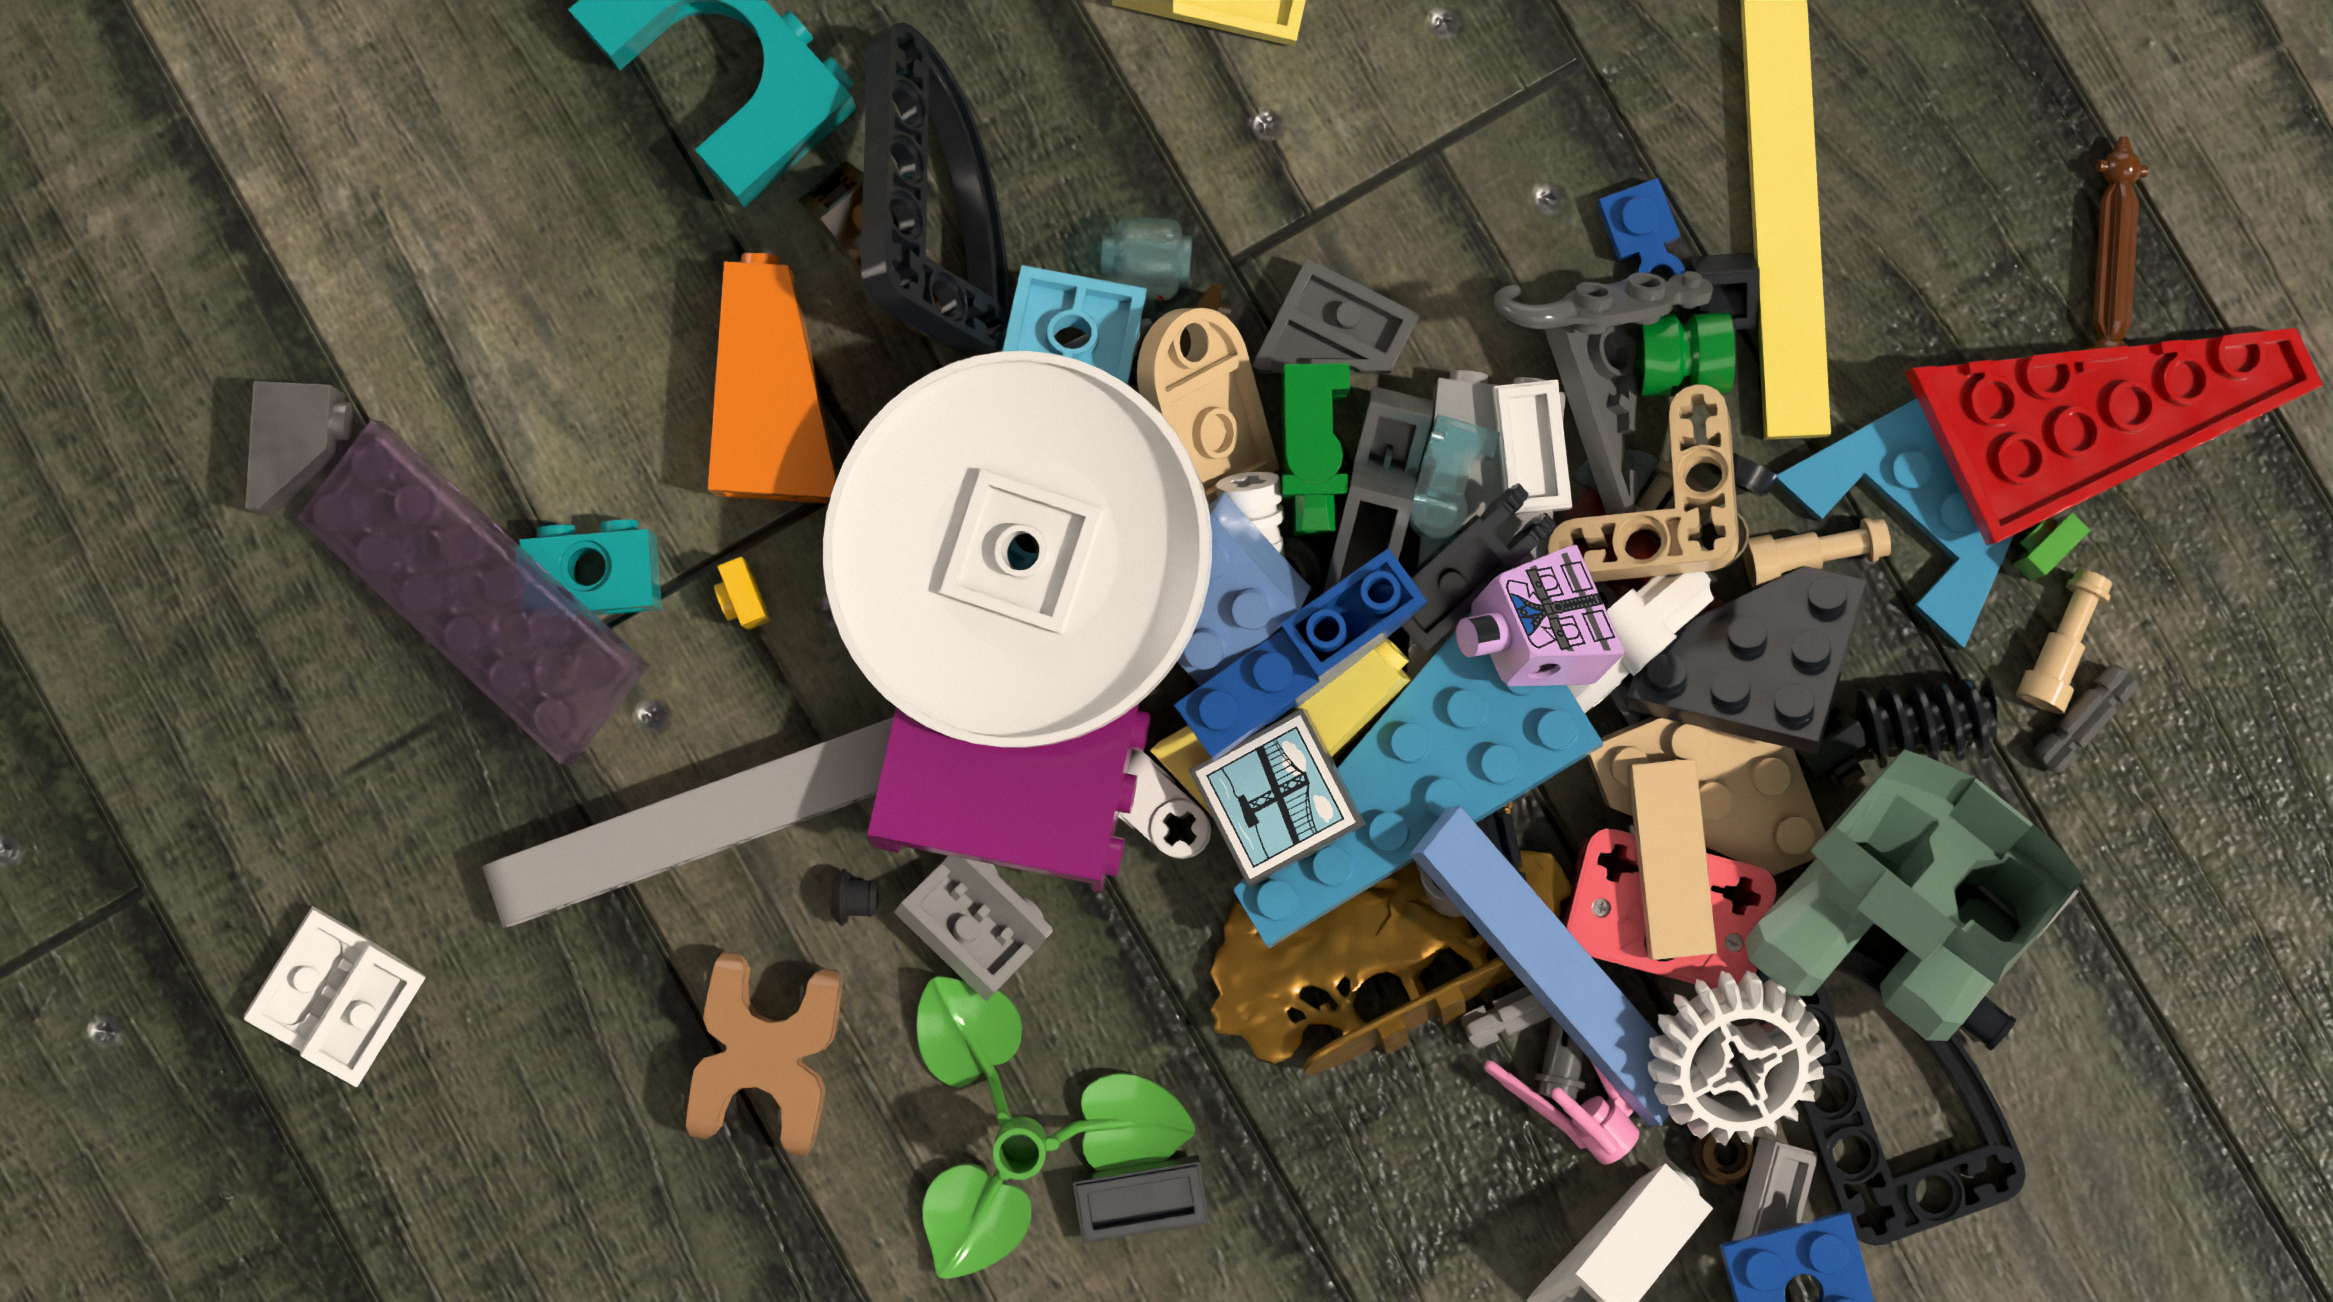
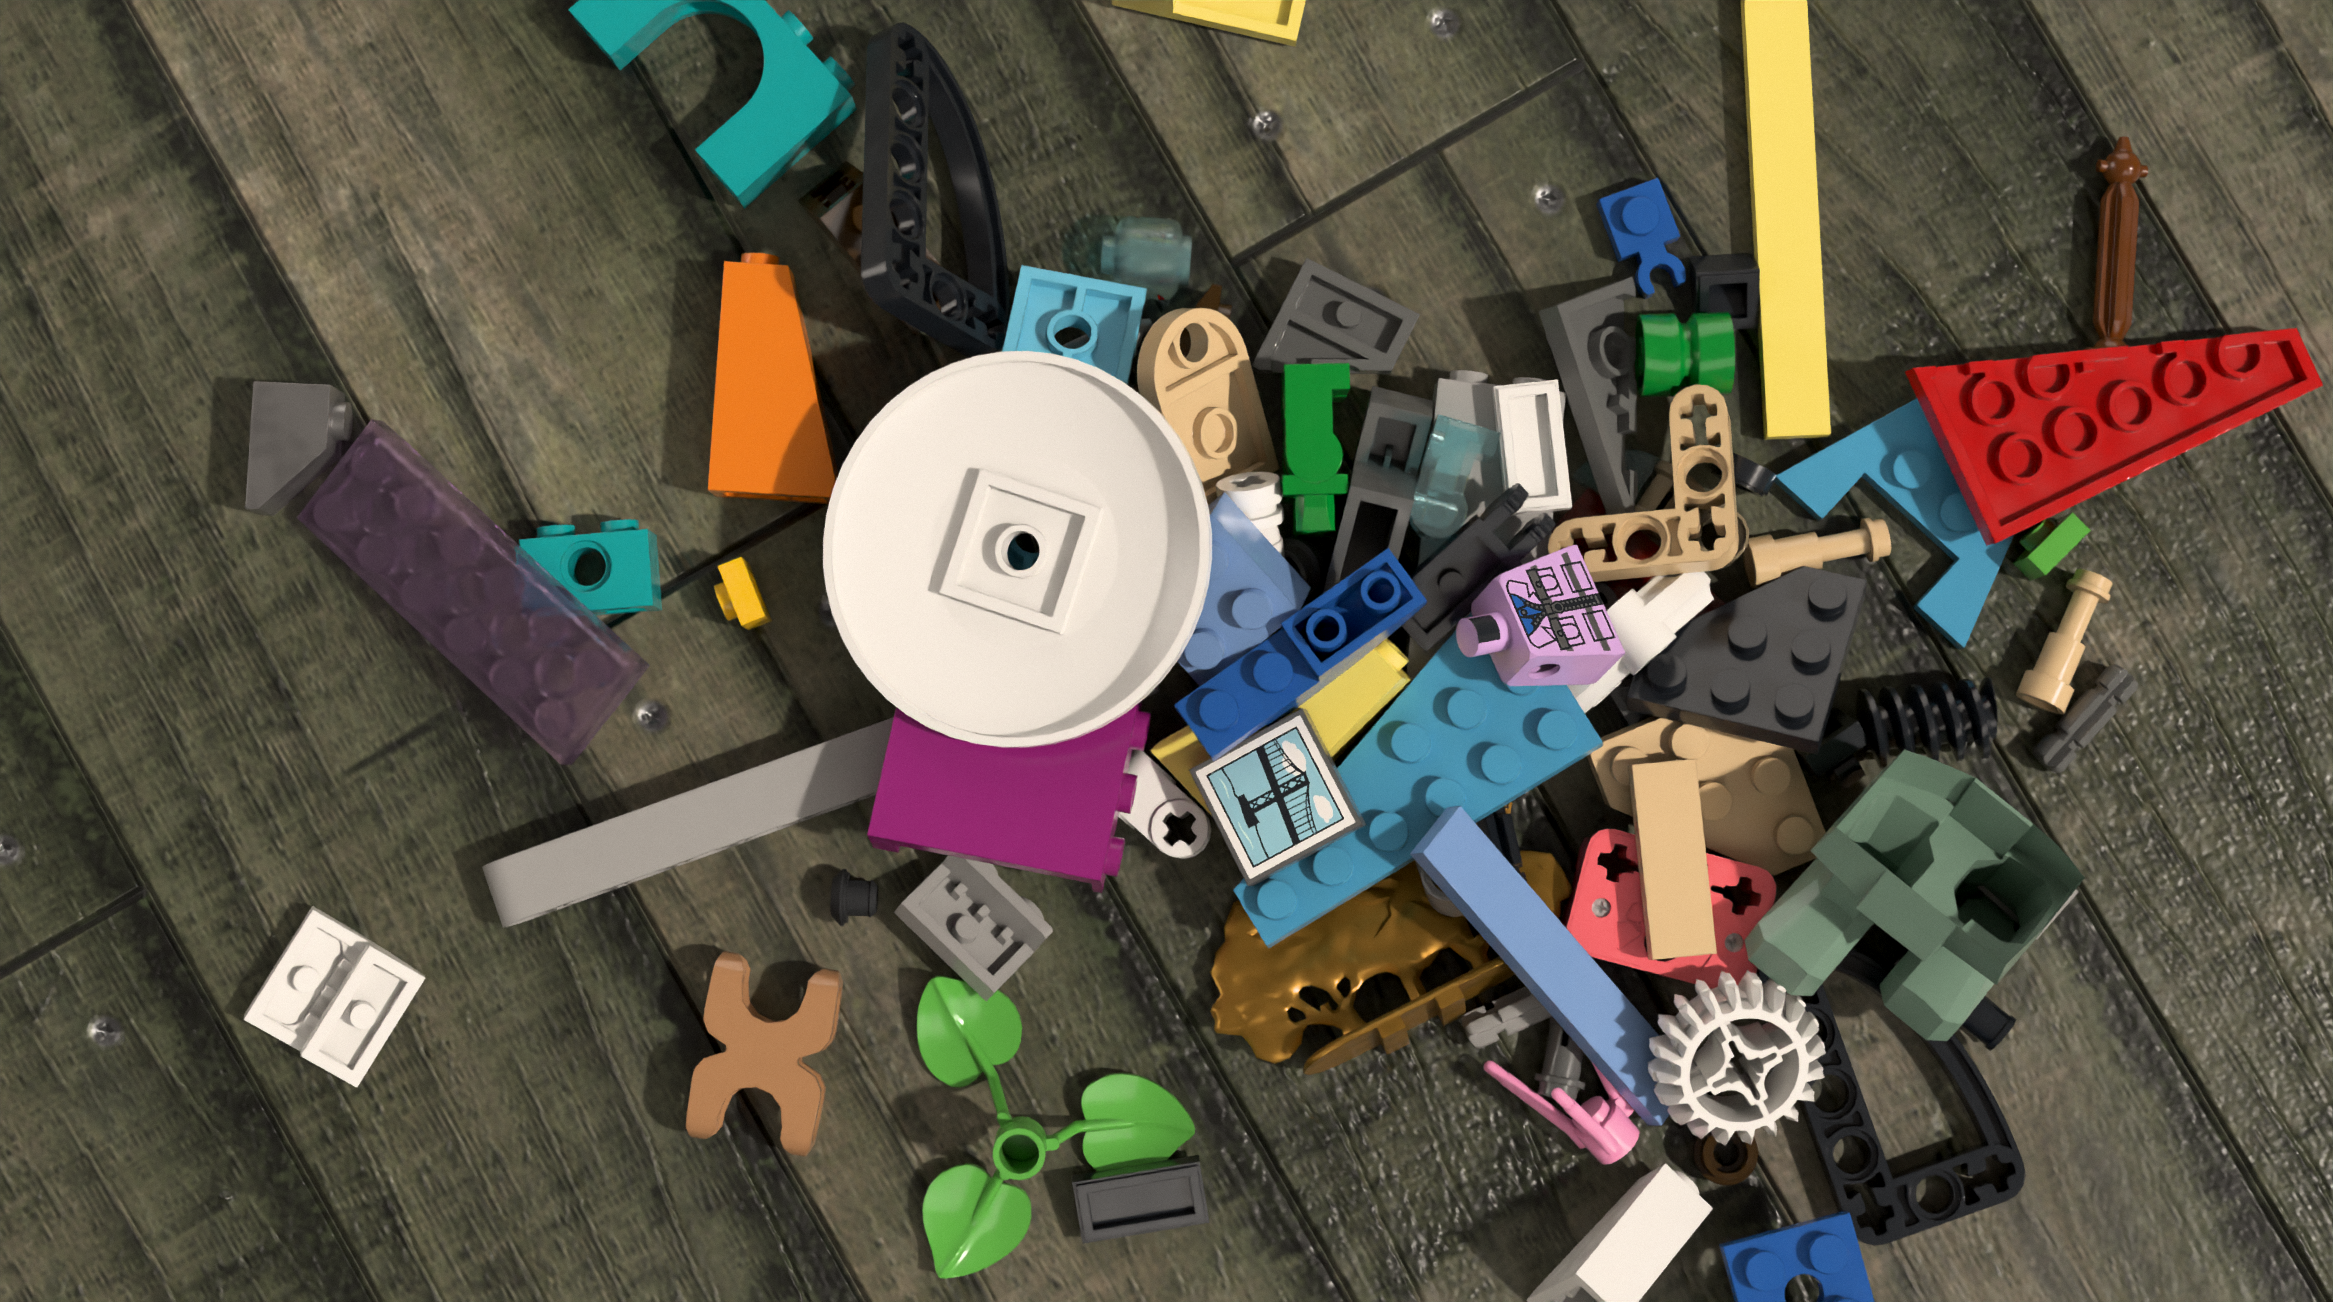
dark grey piece [1494,271,1713,334] -> none
light grey tile [1732,1137,1818,1241] -> none

